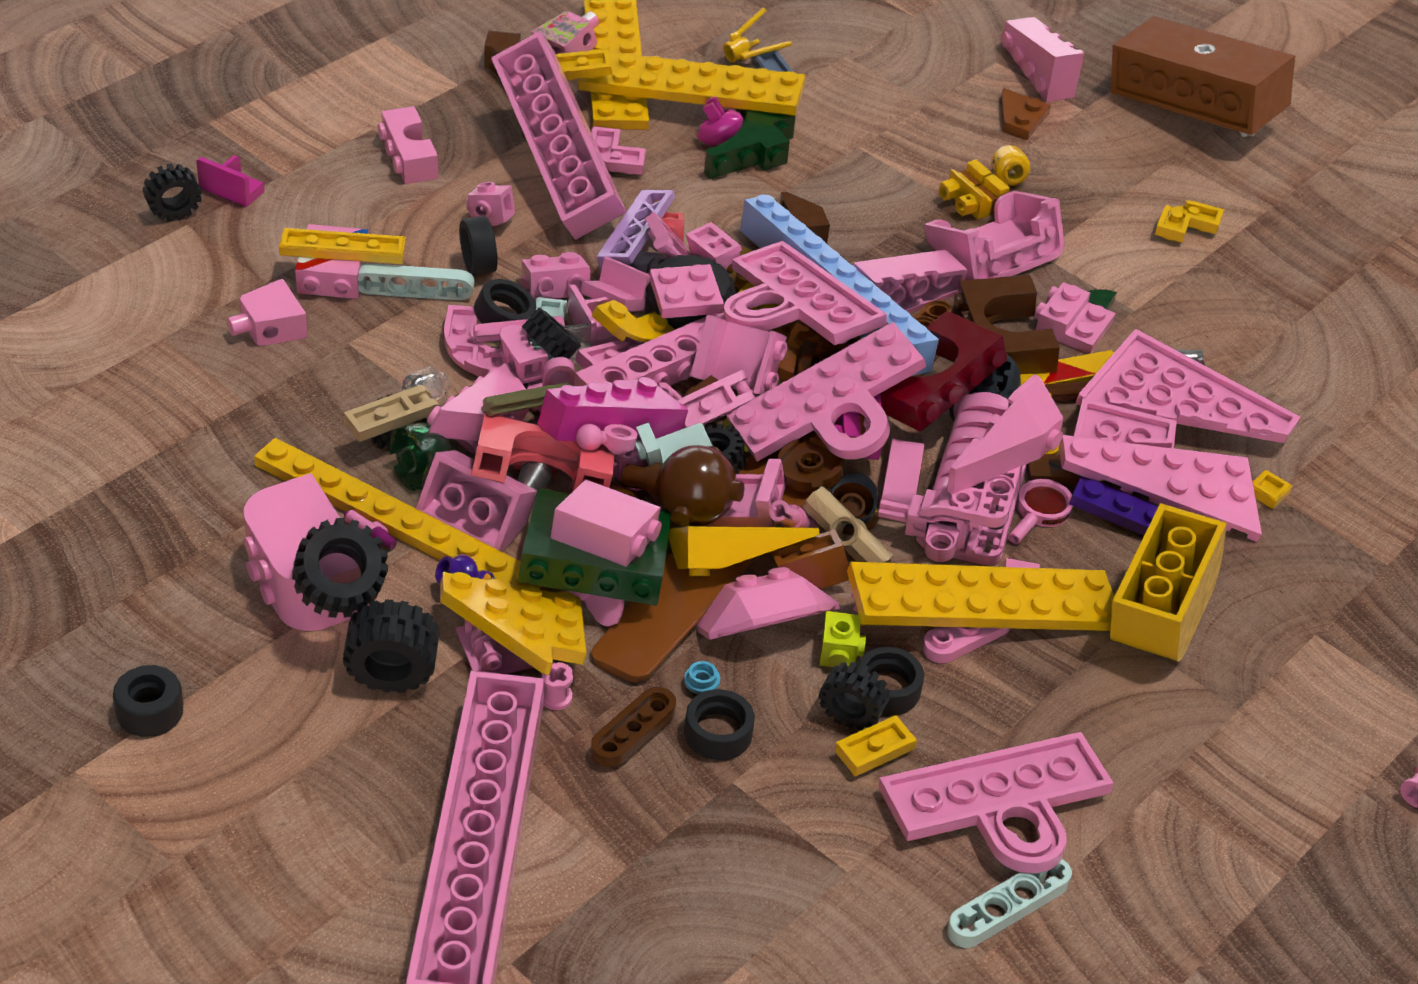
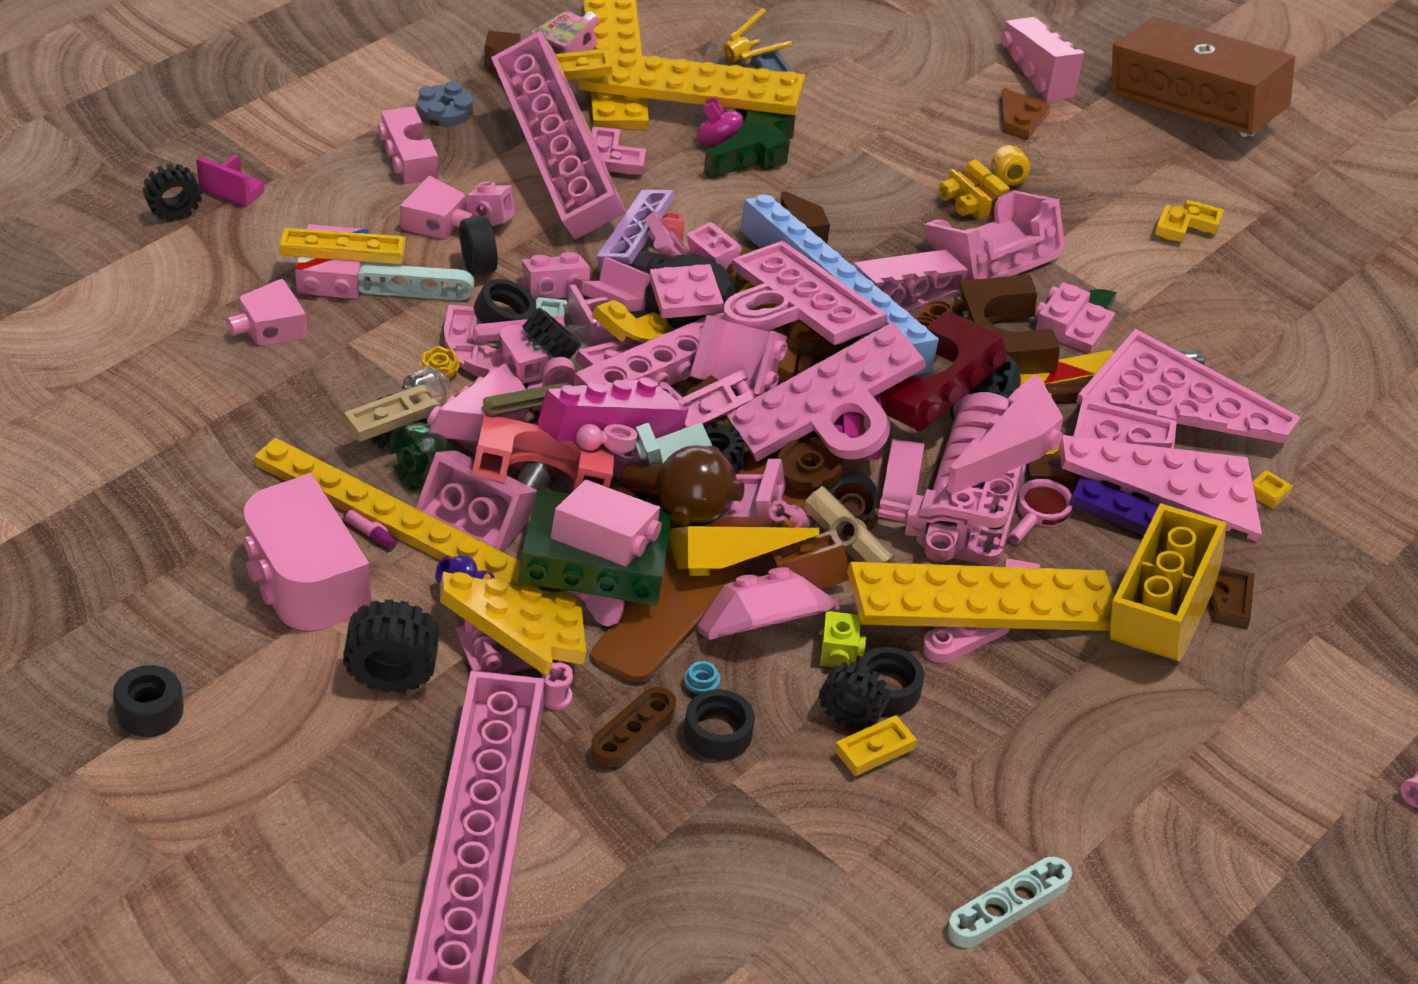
black tyre [292,518,389,618] -> none
bright pink plate [878,732,1114,873] -> none
none -> bright pink torso [400,176,476,239]
none -> sand blue plate [417,81,473,126]
none -> yellow plate [420,346,460,381]
none -> reddish brown tile [1207,566,1255,629]

